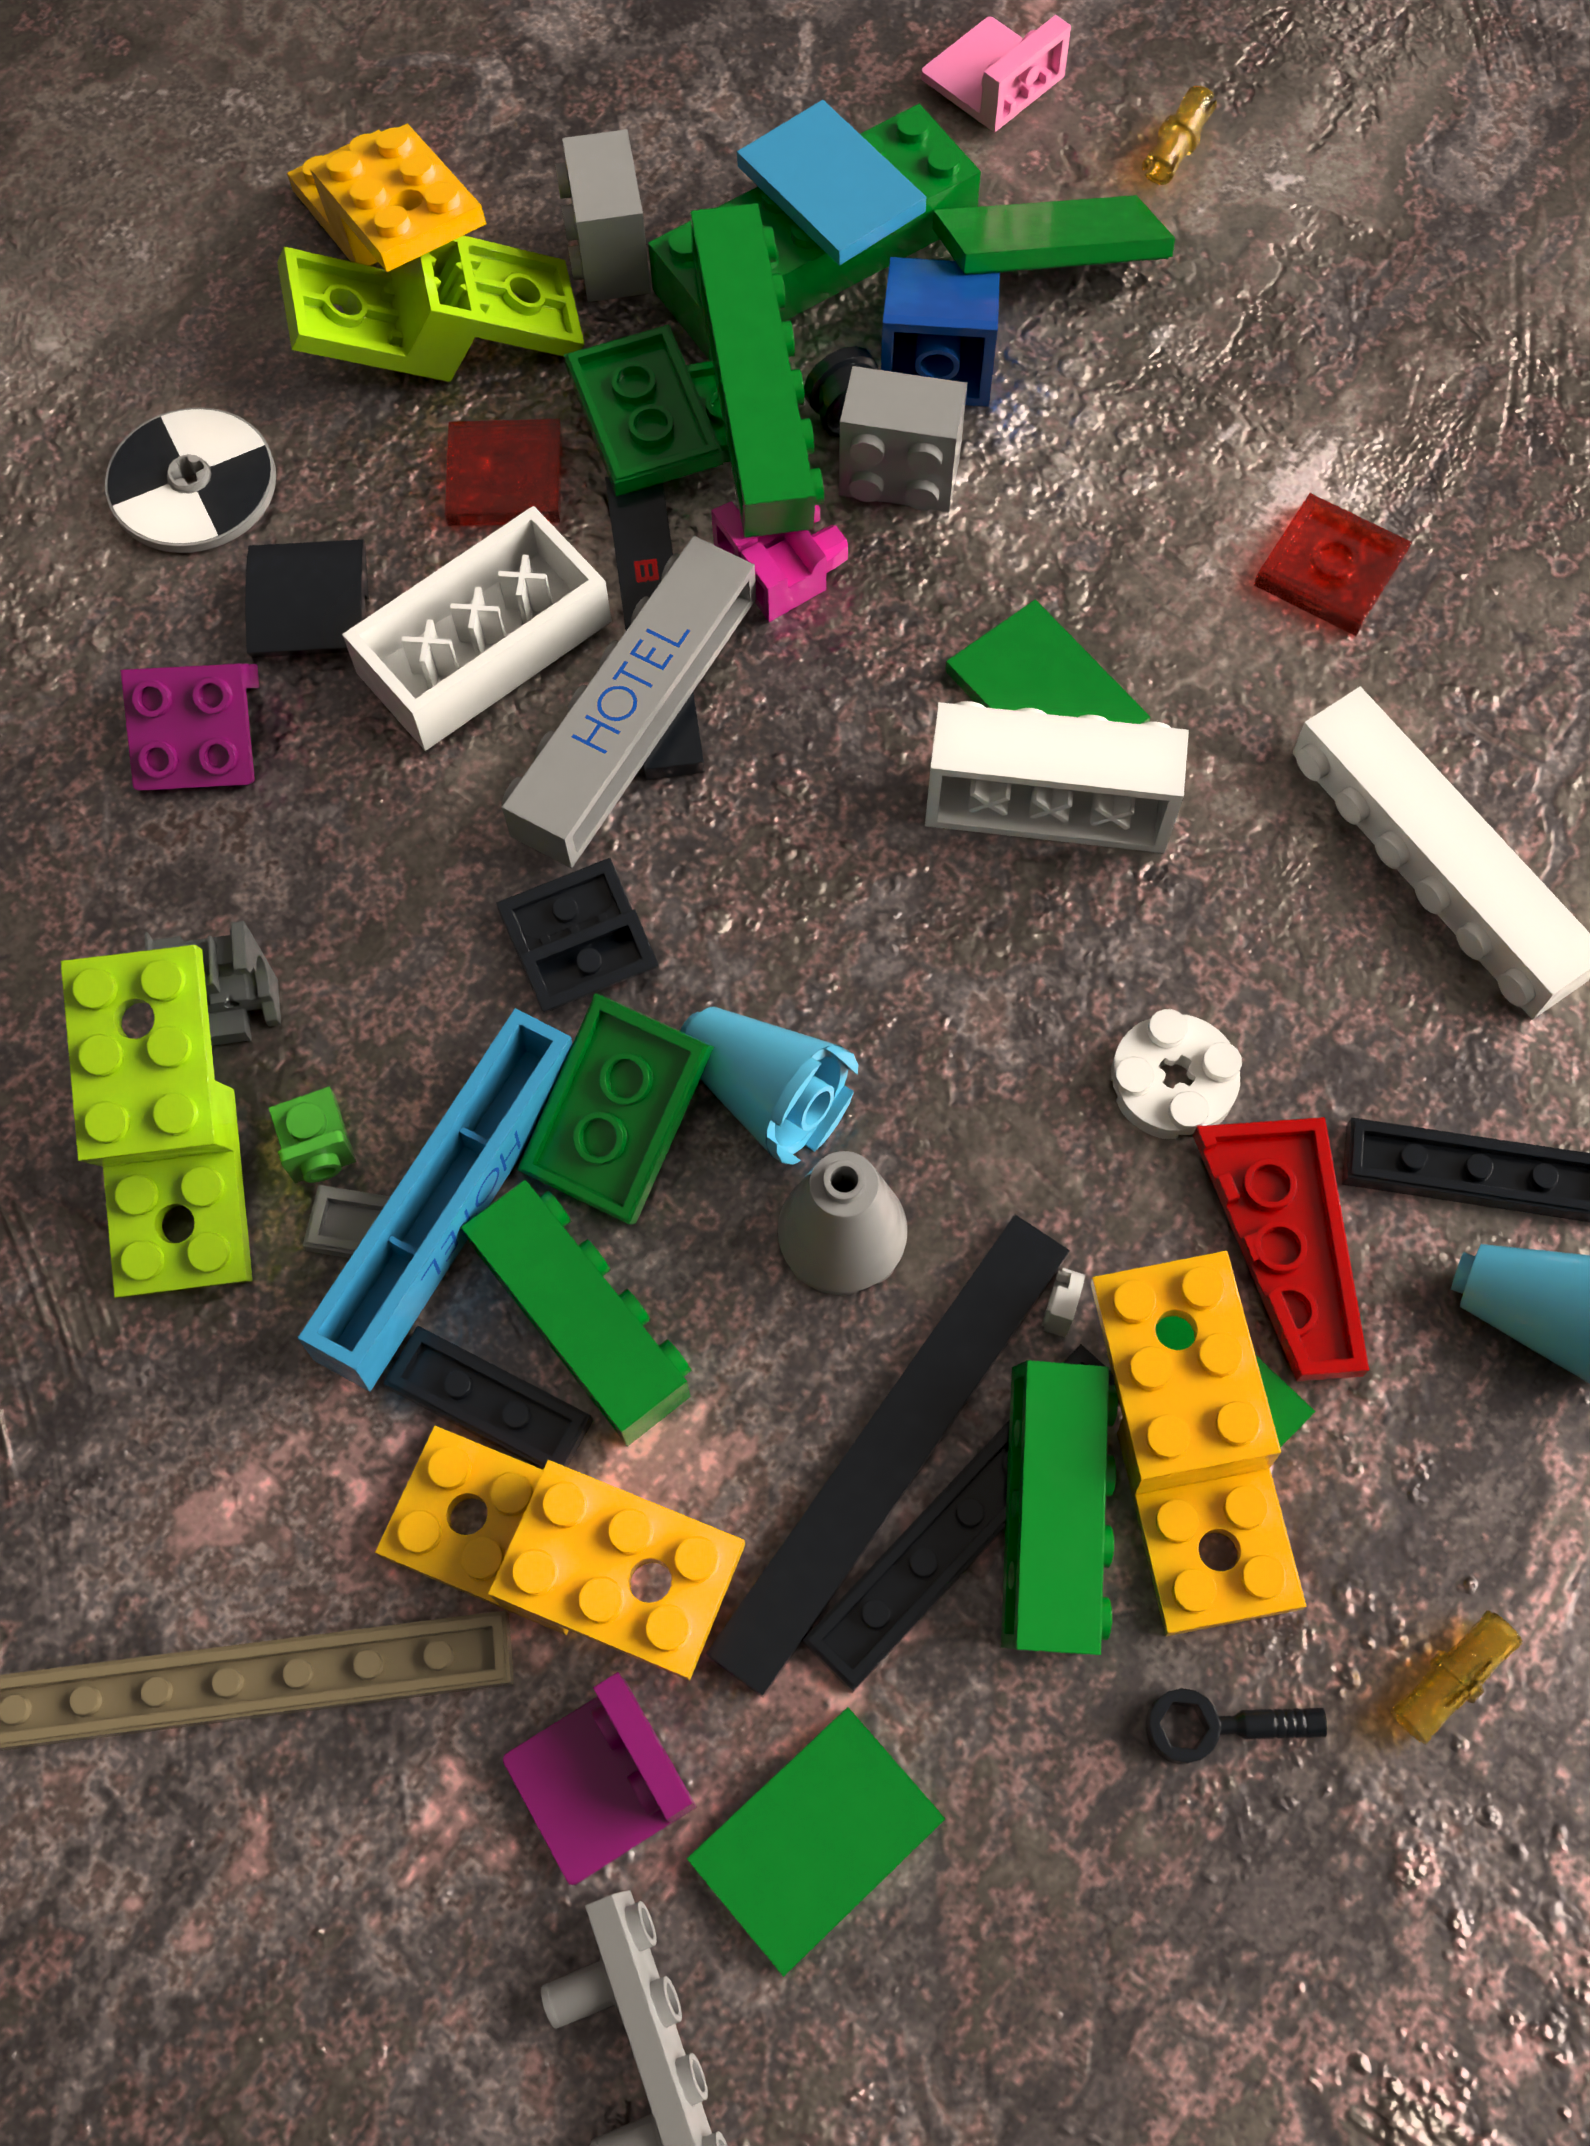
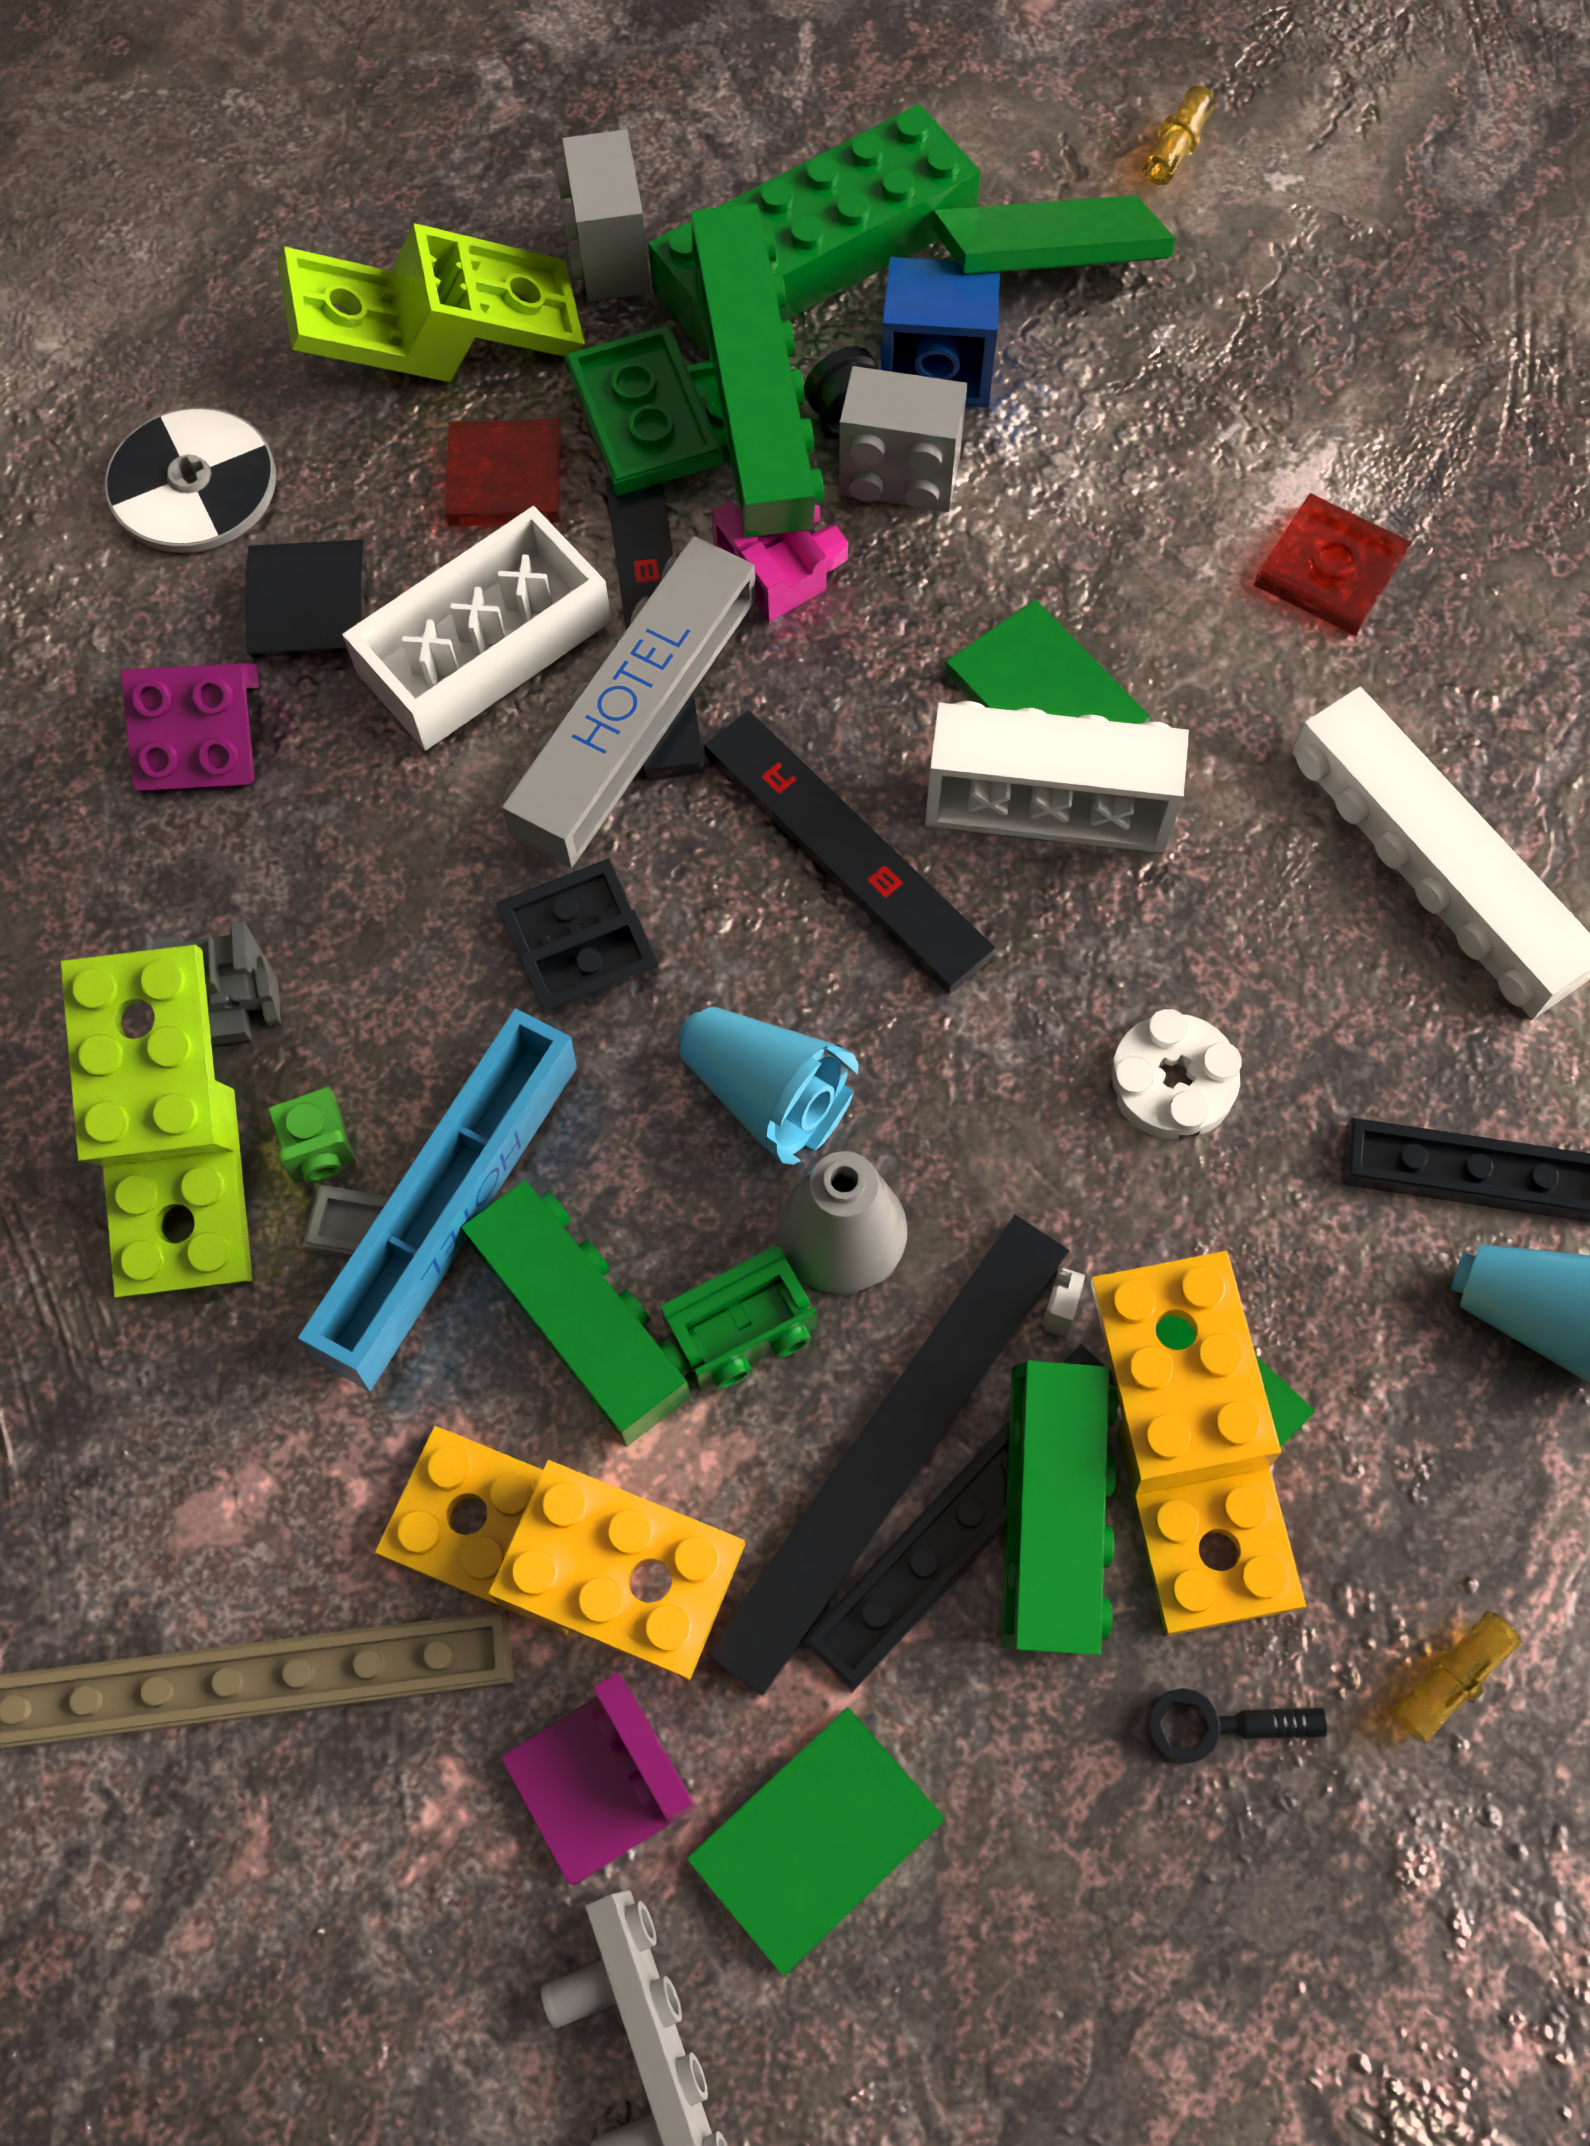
yellow bracket [287,123,486,272] -> none
black tile [383,1326,593,1470] -> none
green tile [517,993,714,1224] -> none
dark azure tile [737,100,926,266] -> none
bright pink bracket [921,15,1071,133] -> none
red wing [1193,1117,1369,1381] -> none
none -> green hinge [660,1244,817,1391]
none -> black tile [704,710,996,995]

